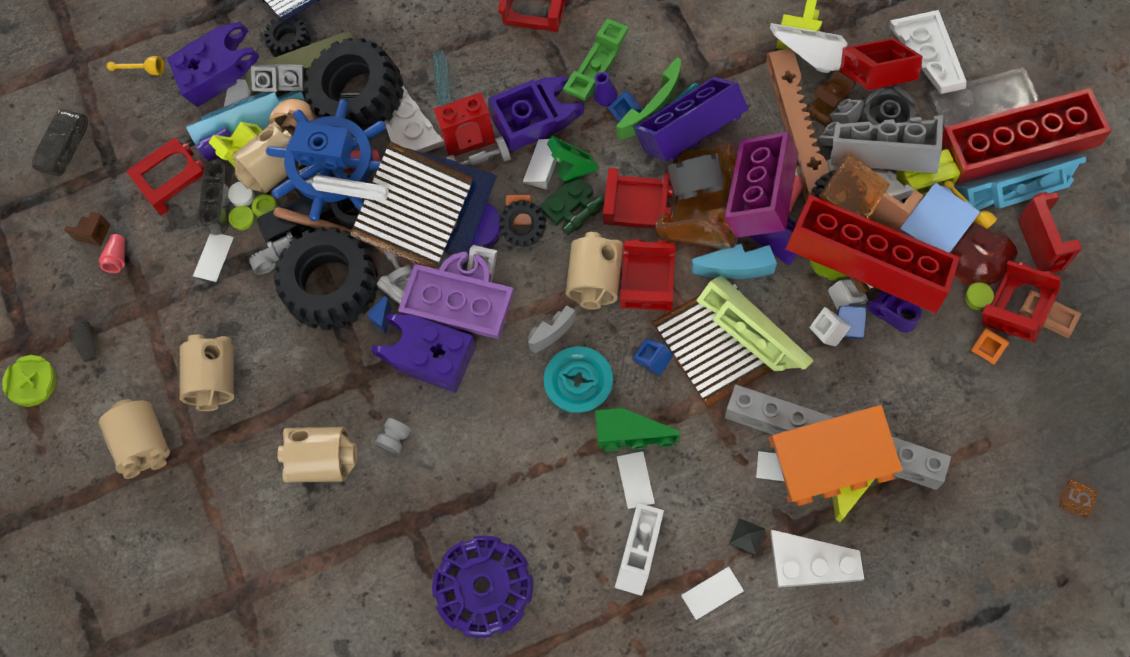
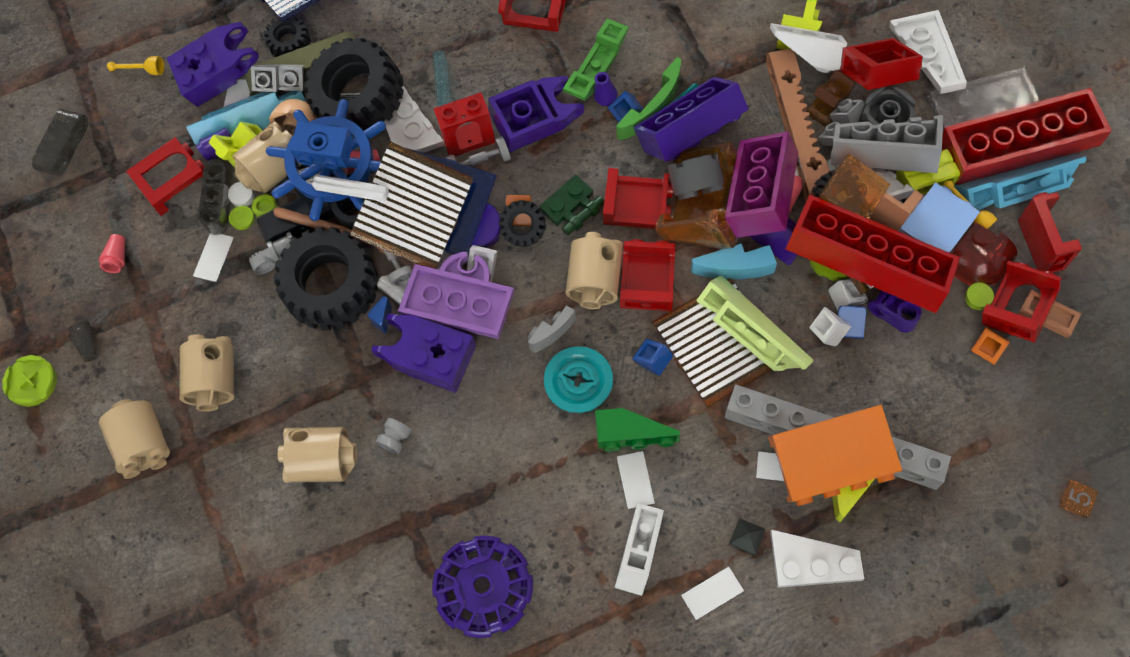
reddish brown panel [64,212,110,246] -> none
white slope [523,139,561,190] -> none
green slope [547,136,599,181] -> none

